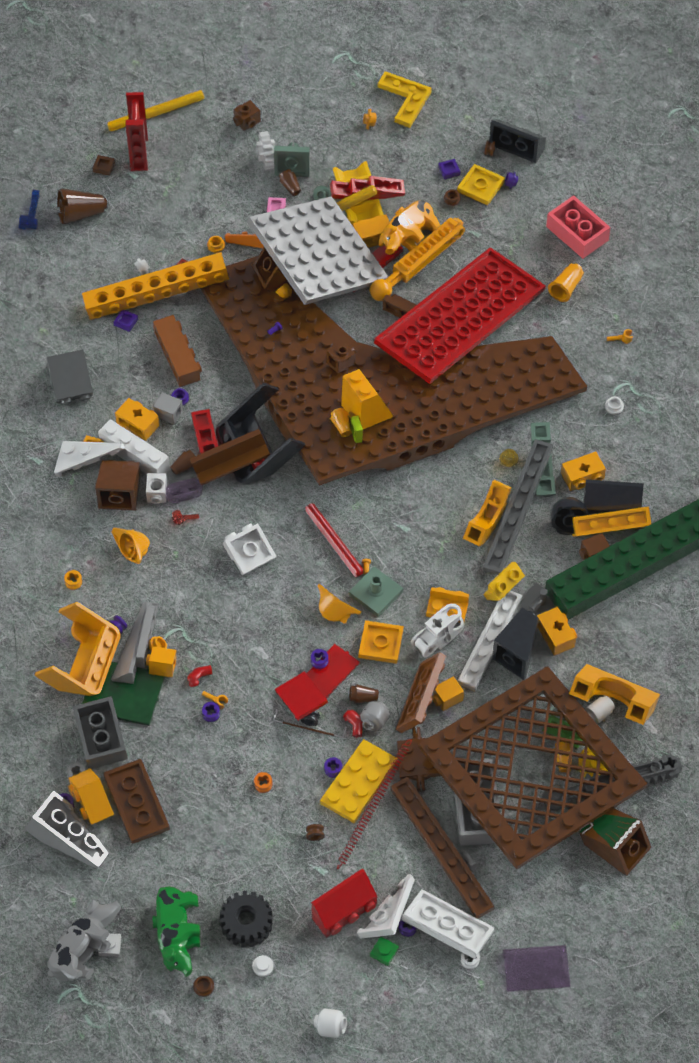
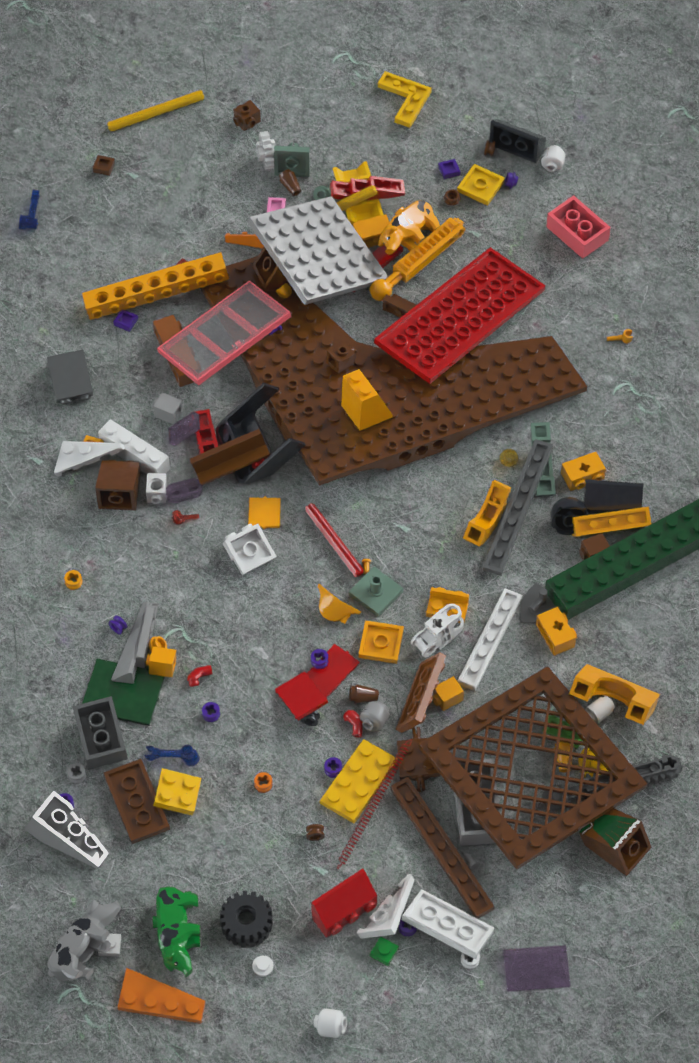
light orange windscreen [34,602,120,696] -> none
reddish brown cone [57,188,107,224] -> none
light orange brick [68,768,114,825] -> none
light orange hat [112,527,150,564] -> none
light orange brick [115,398,159,441] -> none
red fence [125,92,148,171] -> none
white plate [134,258,150,275] -> none
reddish brown cone [170,449,195,476] -> none
dark purple plate [171,388,189,405] -> none
reddish brown plate [193,976,214,997] -> none
light orange hand [202,691,228,710] -> none
light orange plate [207,236,225,253] -> none
reddish brown piece [273,709,347,738] -> none
light orange cone [330,408,352,437] -> none
lime tile [350,416,363,443] -> none
light orange plate [363,109,377,130] -> none
yellow bracket [483,562,525,601] -> none
black slope [492,607,538,680] -> none
light orange plant [548,263,584,302] -> none
white plate [605,396,624,414] -> none
none -> orange wing [117,968,206,1024]
none -> clear blue brick [144,745,200,766]
none -> yellow plate [153,768,201,816]
none -> clear door [157,281,291,385]
none -> clear purple plate [168,411,200,446]
none -> light orange piece [248,496,281,529]
none -> white head [541,145,565,172]

